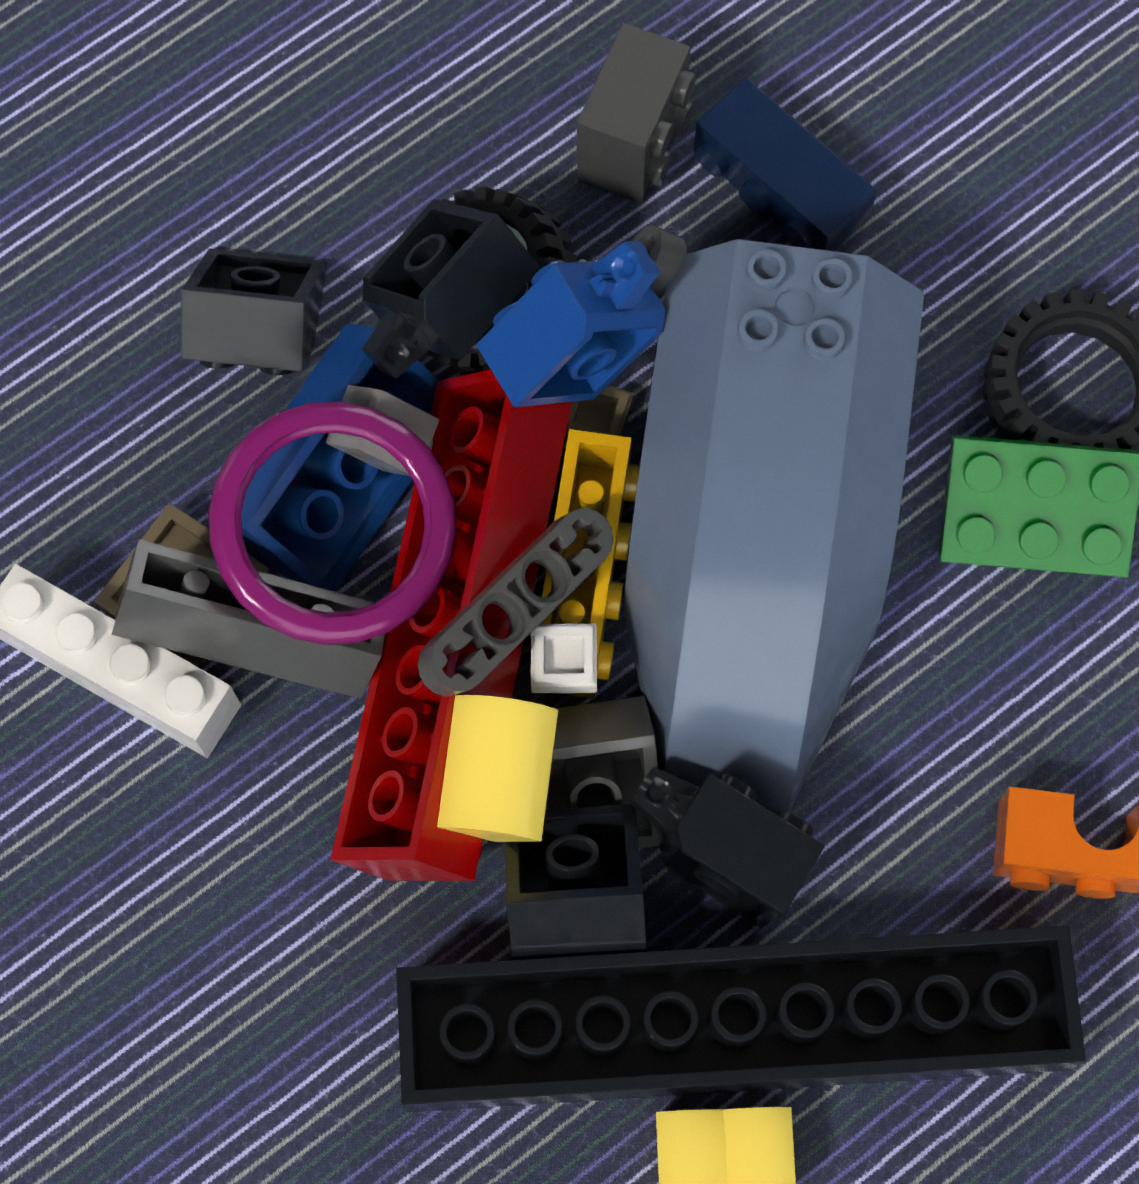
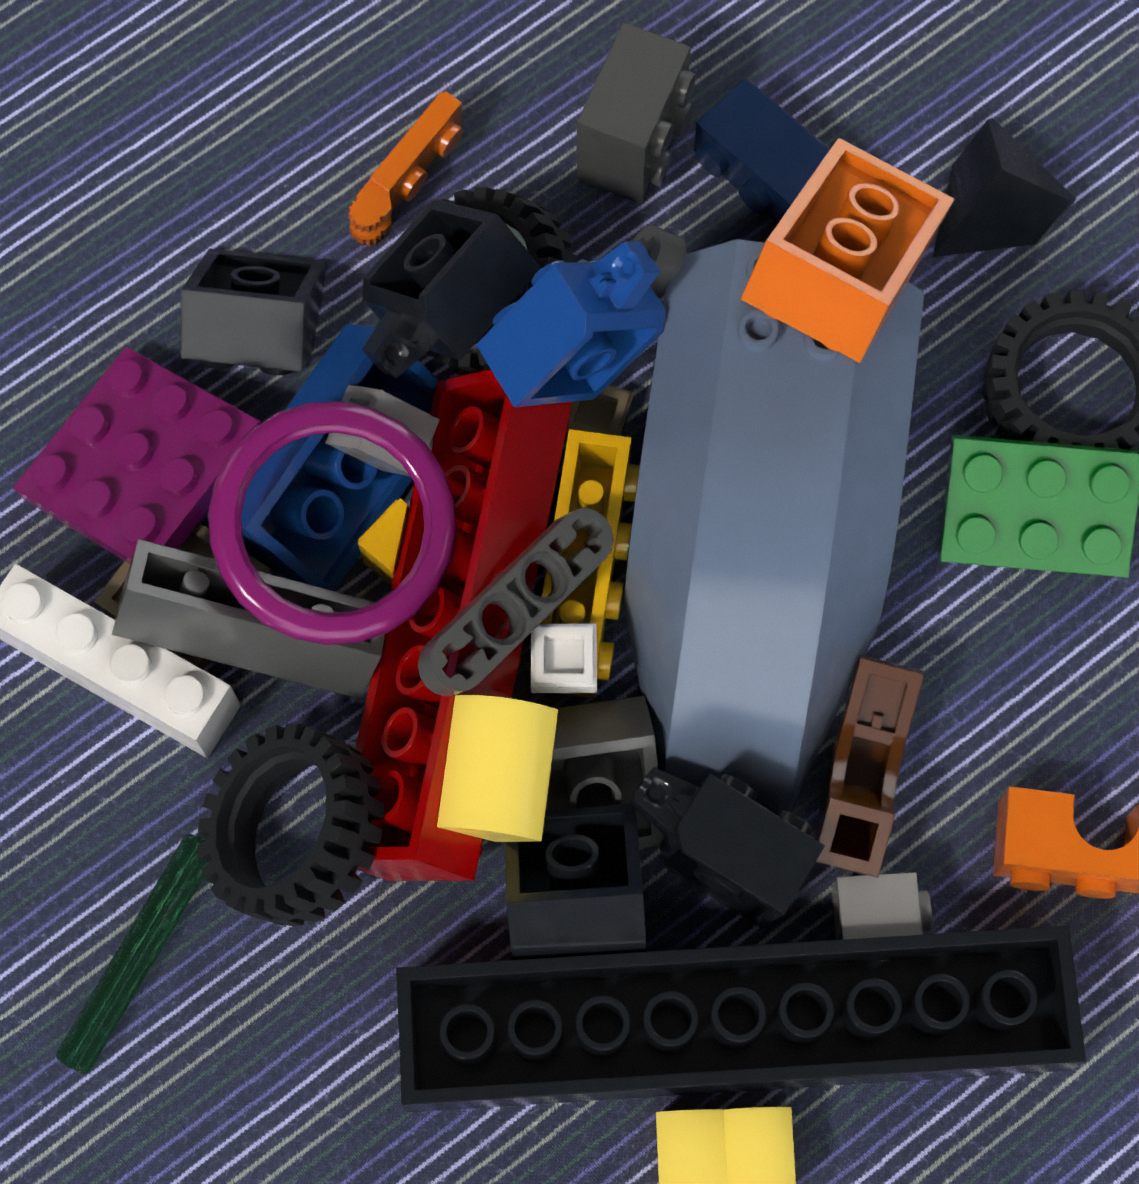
none -> magenta plate [13,347,261,564]
none -> clear green axle [56,833,208,1074]
none -> black tyre [197,723,384,926]
none -> orange hinge [348,91,464,247]
none -> yellow slope [358,498,409,586]
none -> orange slope [741,138,954,363]
none -> reddish brown arch [815,655,924,878]
none -> light grey brick [831,872,932,940]
none -> black slope [933,118,1076,257]

